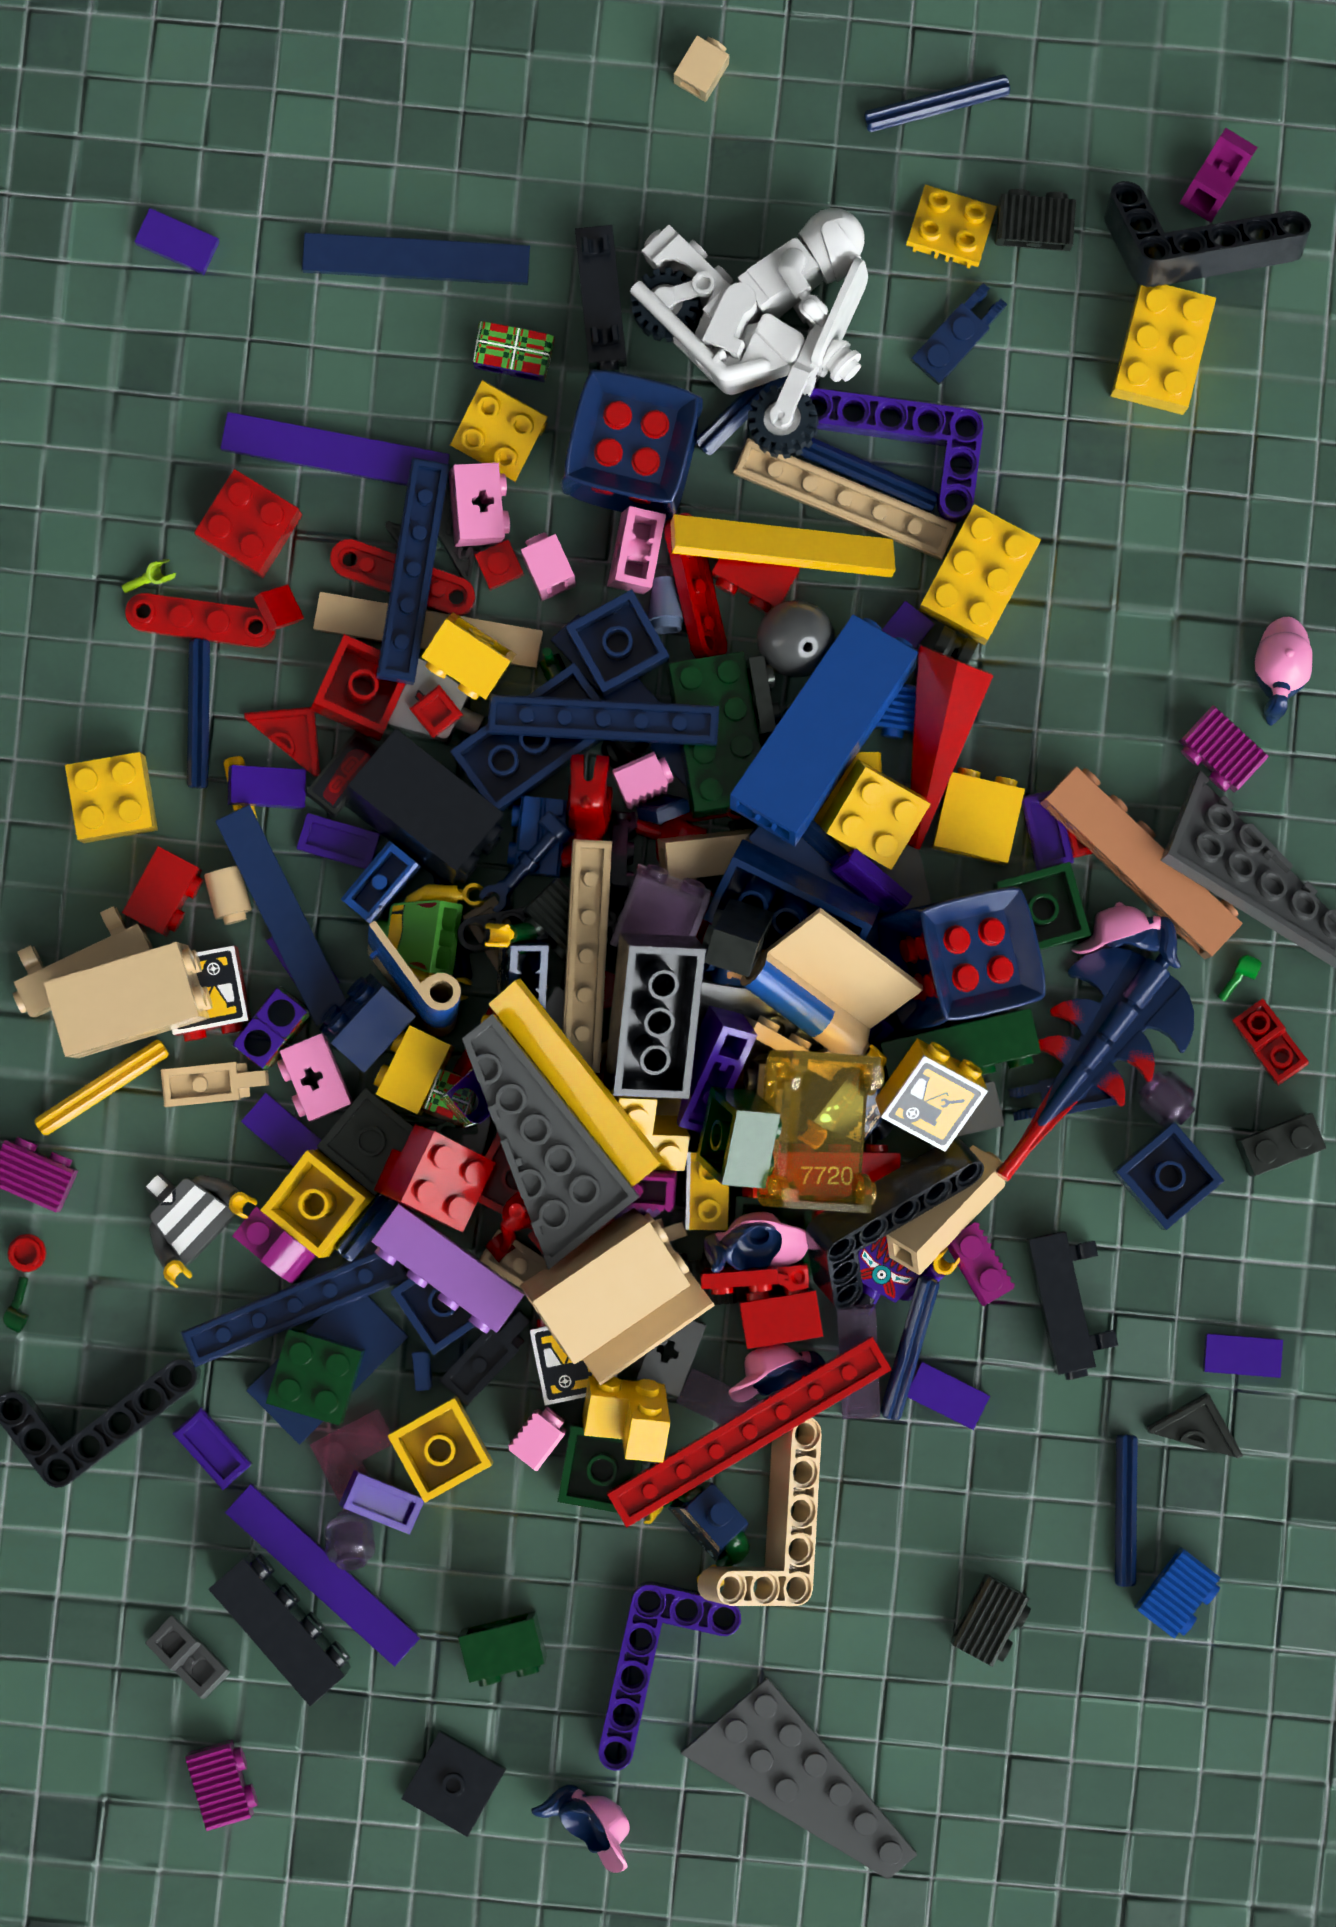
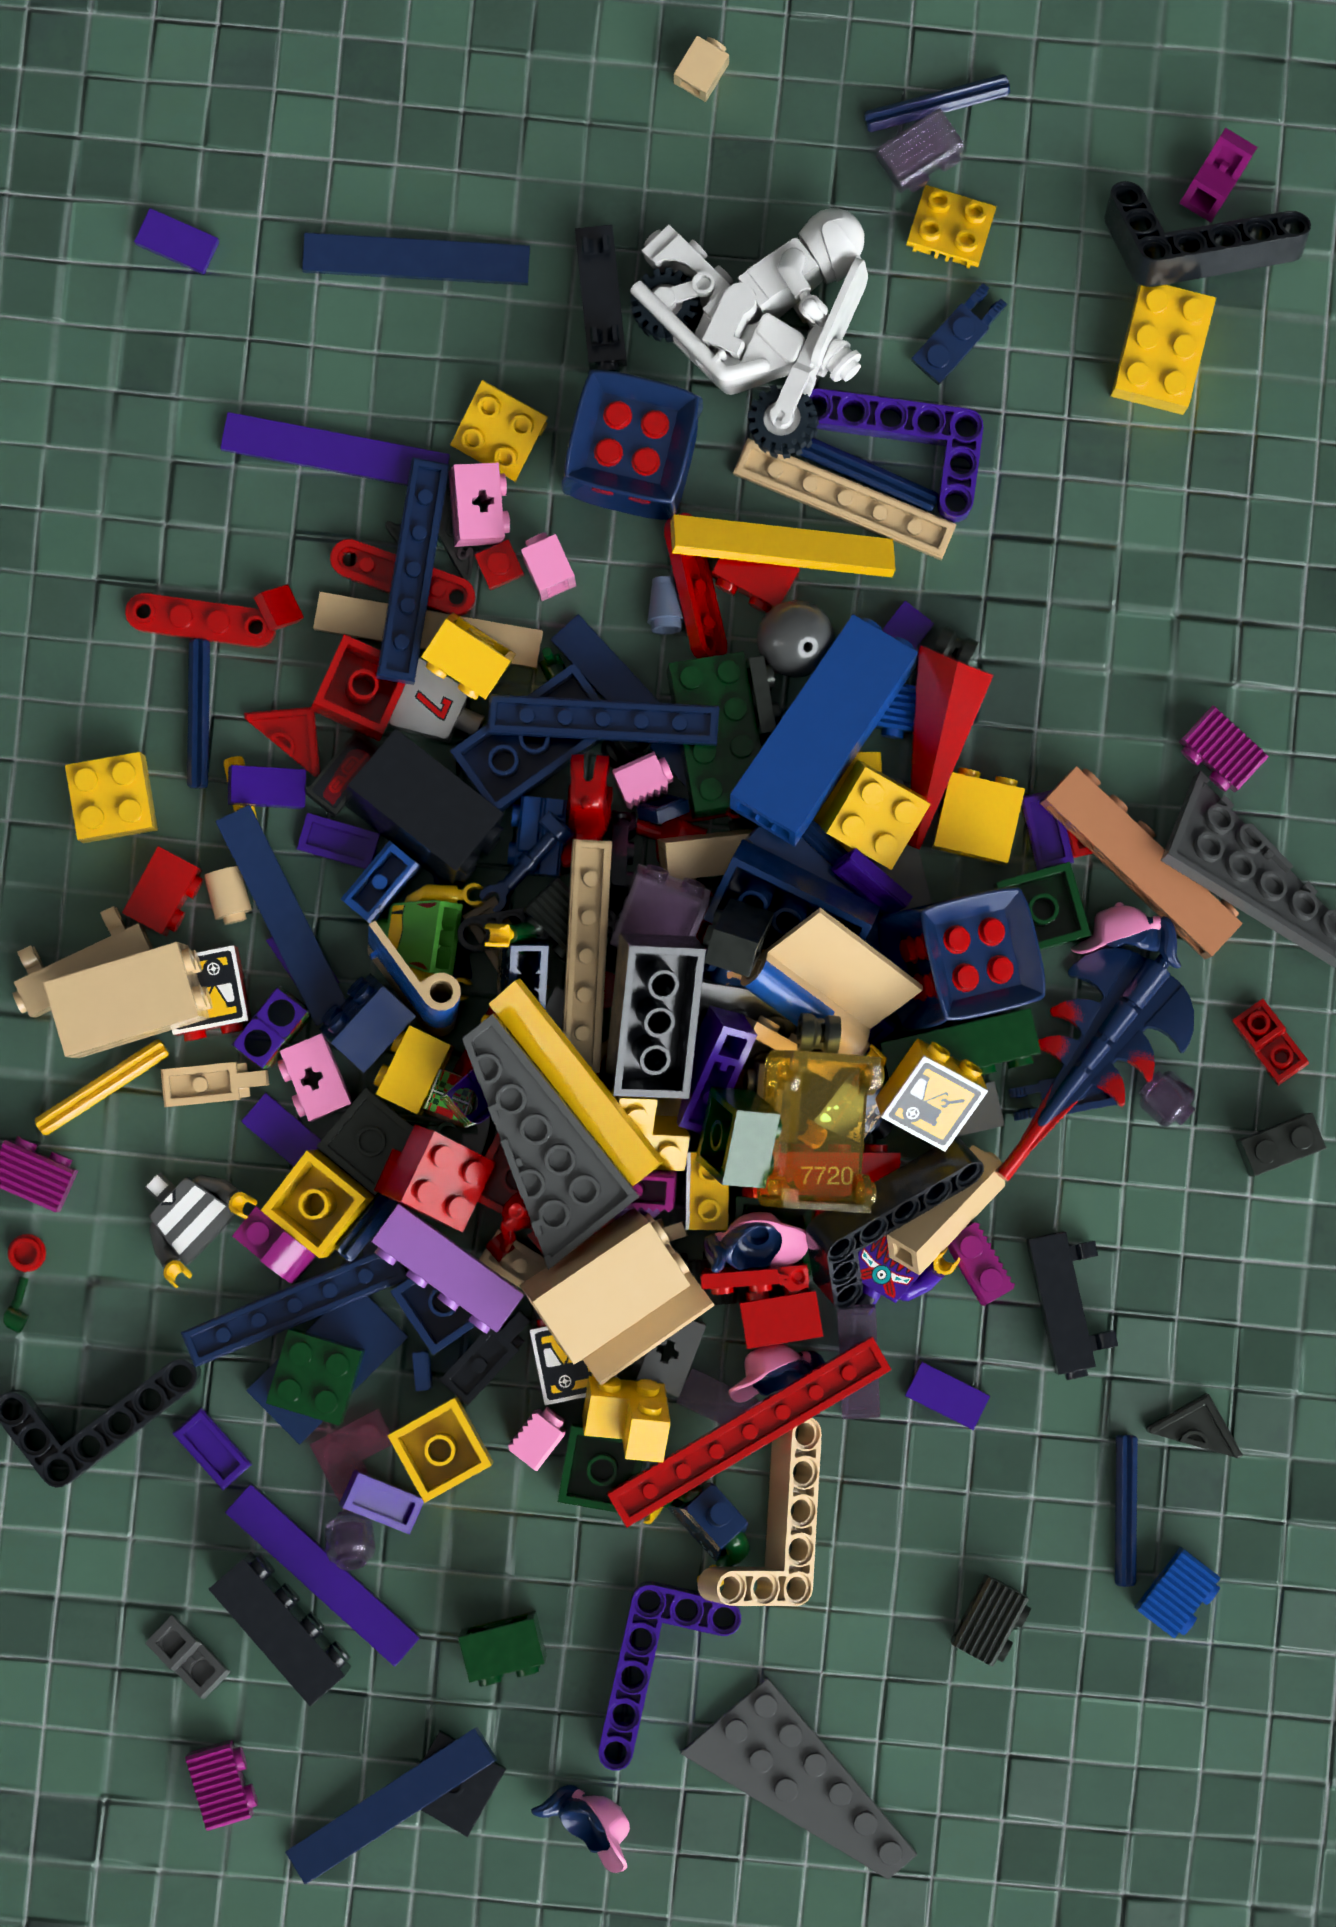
lime hand [121,559,176,593] -> none
red brick [194,469,303,579] -> none
red tile [409,685,463,739] -> none
piece [473,321,555,382] -> none
dark blue brick [565,589,669,698] -> none
bright pink brick [607,506,666,595] -> none
dark blue axle [695,376,788,455] -> none
dark blue axle [880,1276,940,1420] -> none
yellow brick [918,504,1041,645] -> none
pearl dark grey brick [995,189,1076,251] -> none
dark blue brick [1112,1122,1225,1230] -> none
dark purple tile [1203,1333,1283,1378] -> none
green hand [1217,955,1262,1002] -> none
bright pink hair [1255,617,1312,726] -> none
none -> dark blue tile [285,1727,497,1885]
none -> pearl dark grey wheel [797,1013,841,1055]
none -> clear purple brick [875,108,965,193]

